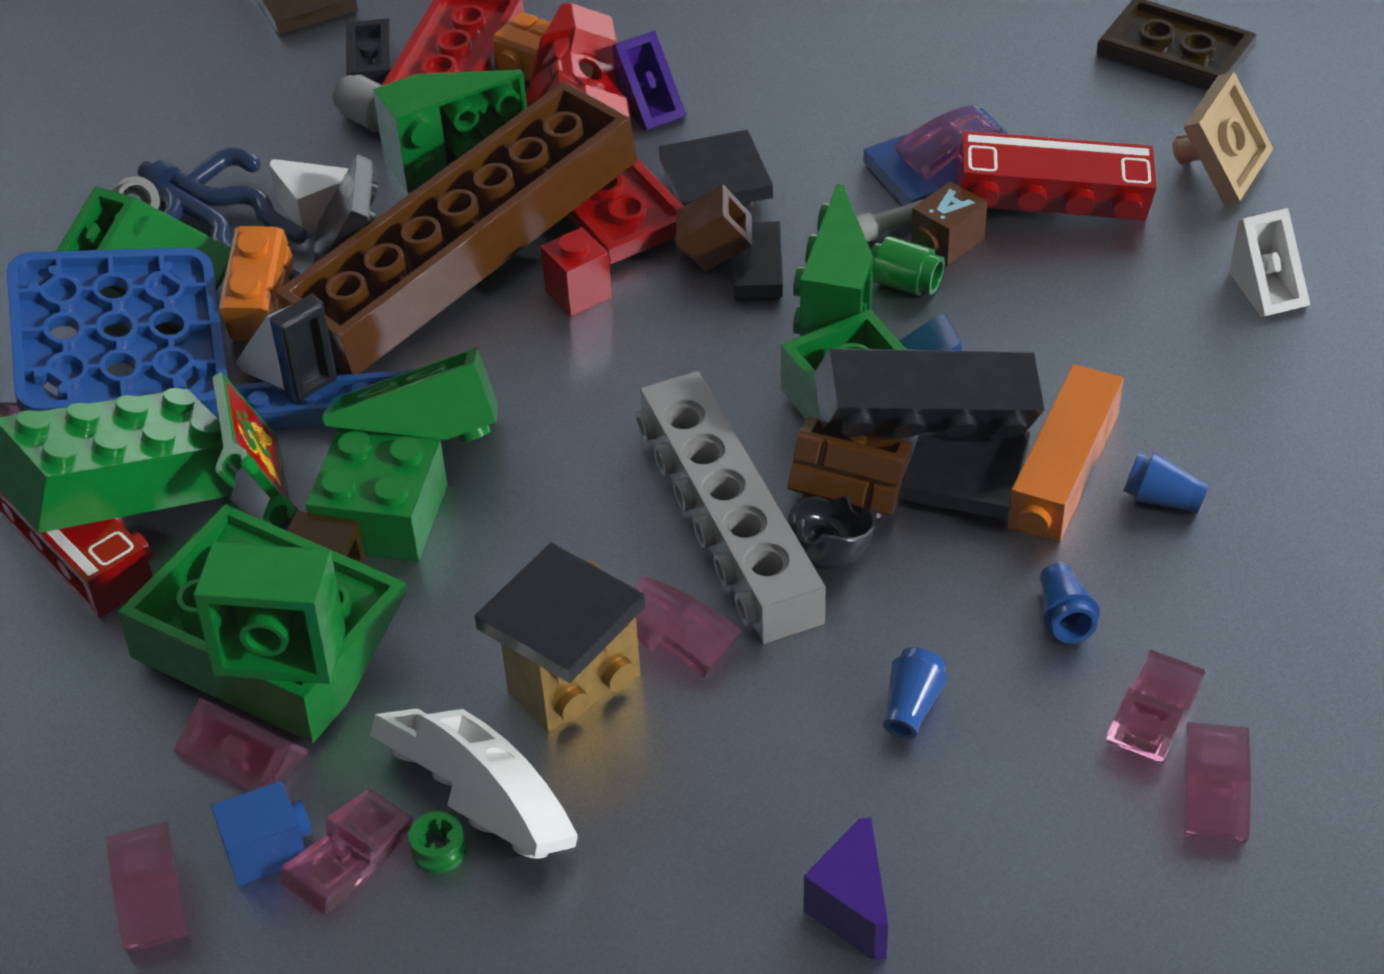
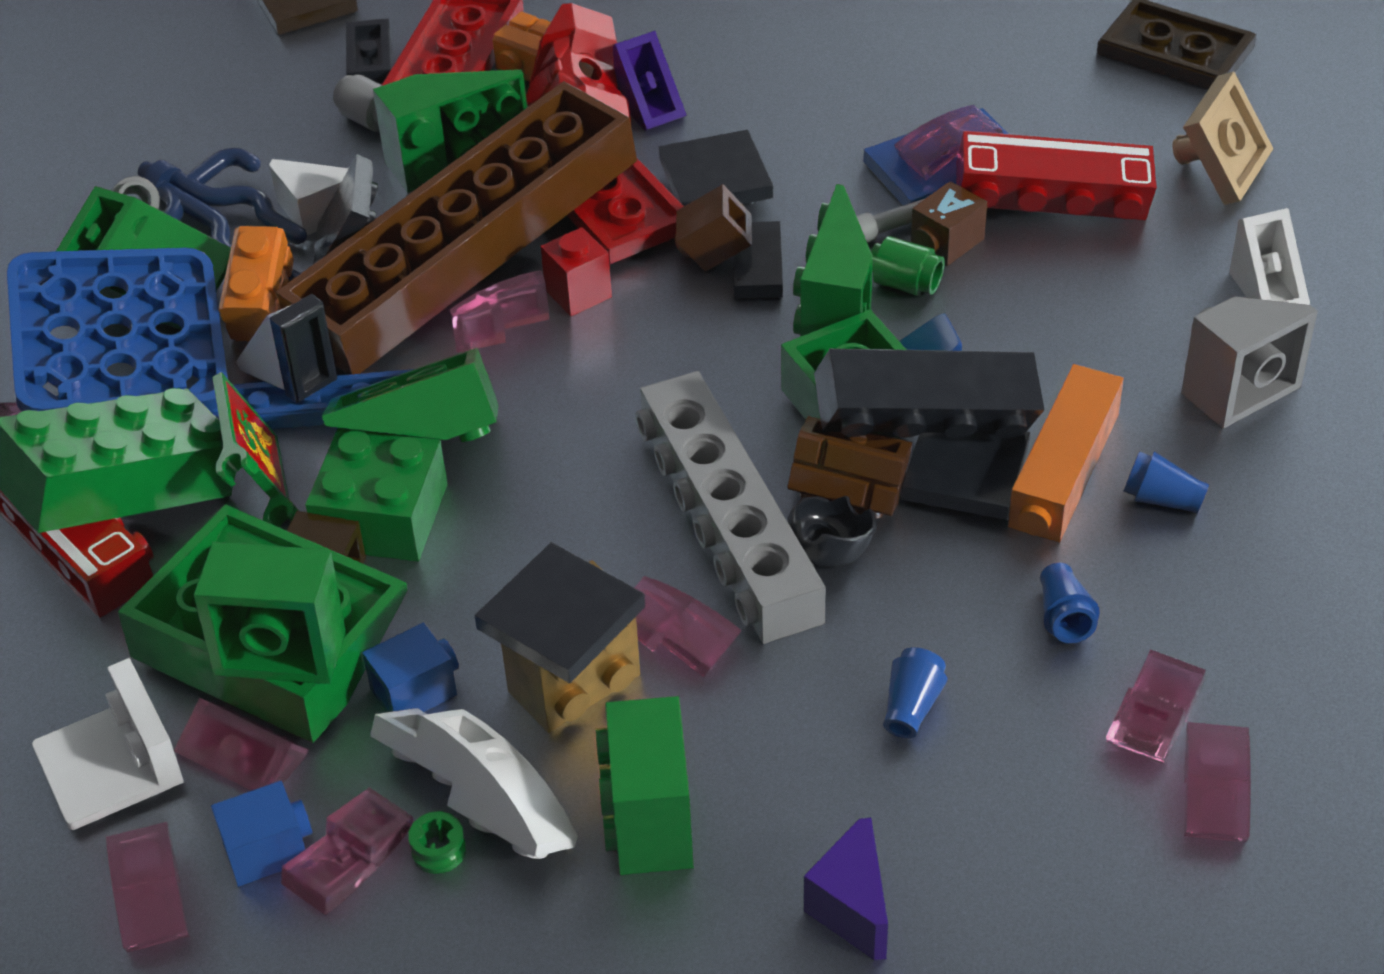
none -> white bracket [32,658,184,830]
none -> blue brick [362,622,459,712]
none -> clear pink slope [450,270,549,353]
none -> green brick [595,696,694,875]
none -> light grey slope [1181,296,1318,429]

